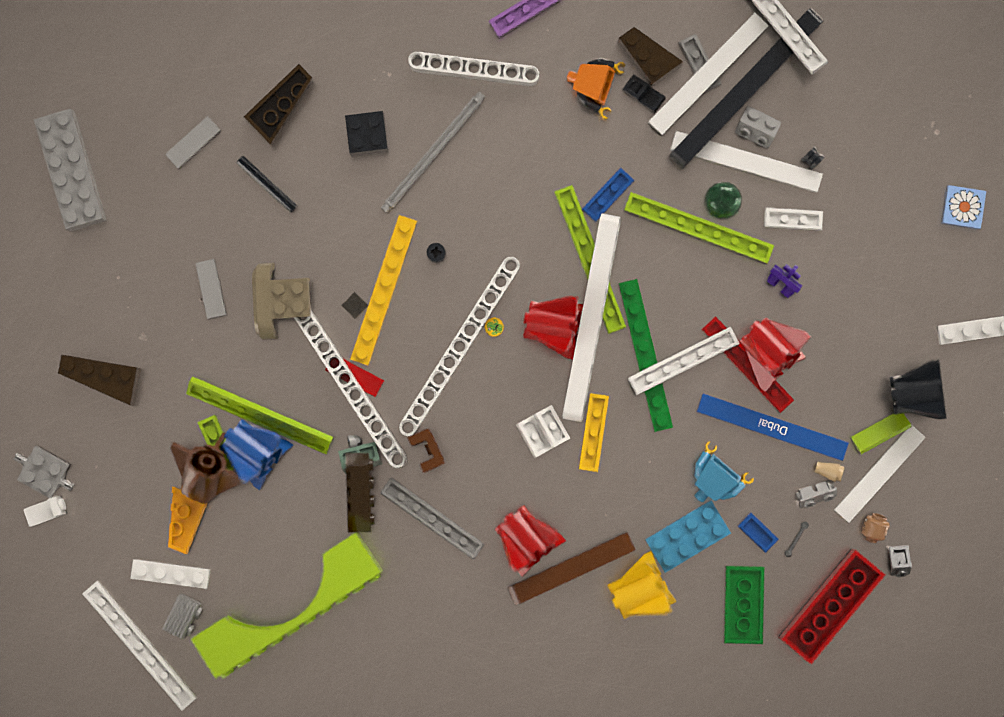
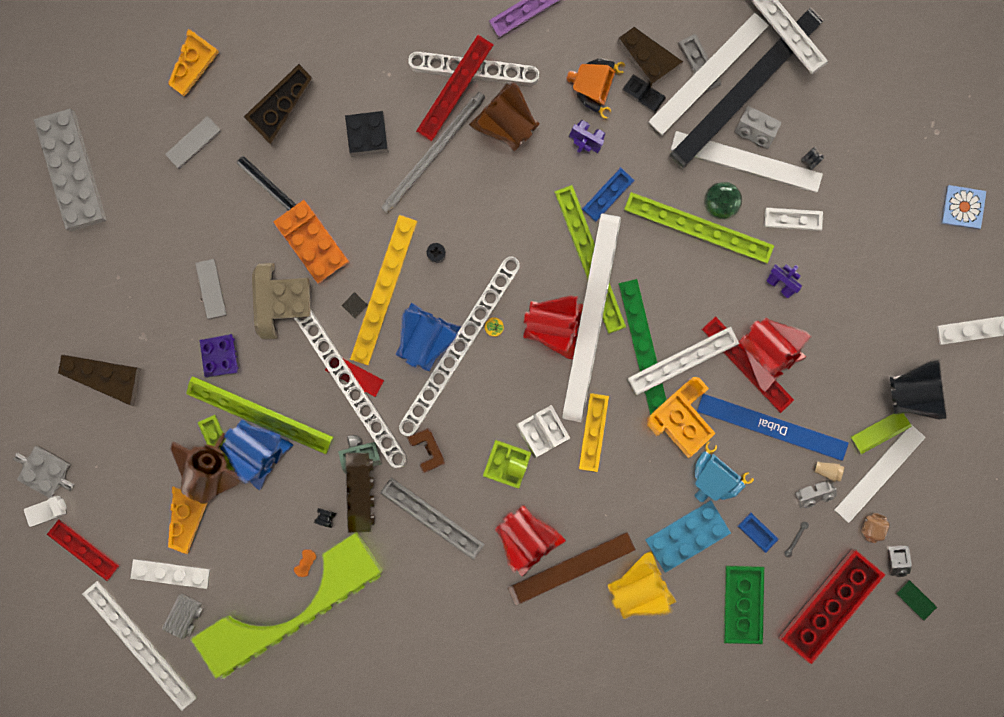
none -> red tile [47,519,120,581]
none -> light orange wing [168,28,219,97]
none -> dark purple hinge [199,334,239,378]
none -> orange piece [273,200,350,284]
none -> orange piece [293,549,317,577]
none -> black wheel [314,508,336,528]
none -> blue brick [395,303,461,371]
none -> red tile [416,34,494,141]
none -> reddish brown brick [469,82,540,151]
none -> lime plate [483,440,532,489]
none -> dark purple hips [568,120,605,153]
none -> light orange piece [647,377,716,458]
none -> dark green tile [895,580,937,621]

